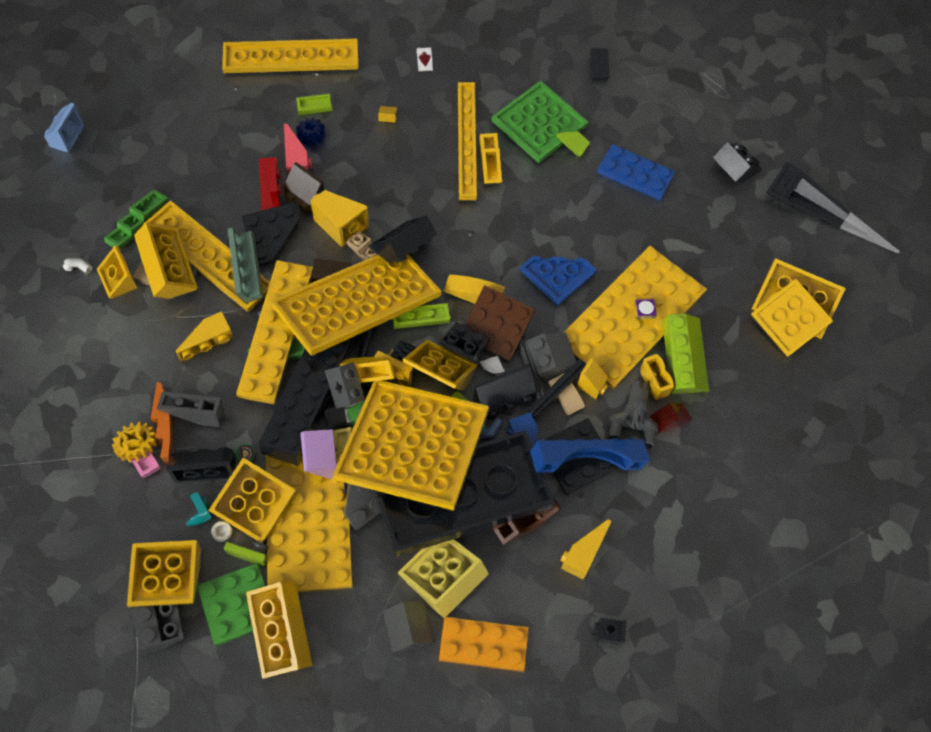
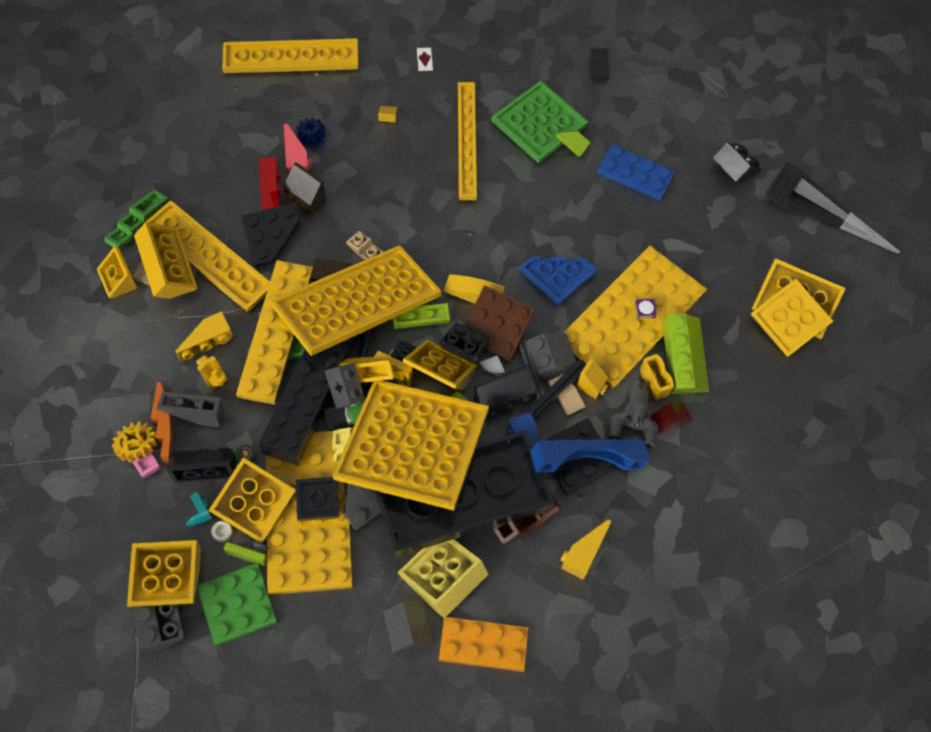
light blue slope [44,103,85,153] -> none
white arm [63,258,93,274] -> none
sand green fence [228,227,263,303] -> none
yellow slope [246,580,313,679] -> none
lime tile [296,94,333,115] -> none
lavender slope [301,429,337,479] -> none
yellow slope [311,190,369,247] -> none
black slope [369,215,437,263] -> none
yellow slope [479,133,502,184] -> none
medium blue arm [479,418,503,439] -> none
black brick [594,618,627,646] -> none
none -> yellow hips [196,355,228,391]
none -> black plate [296,477,339,522]

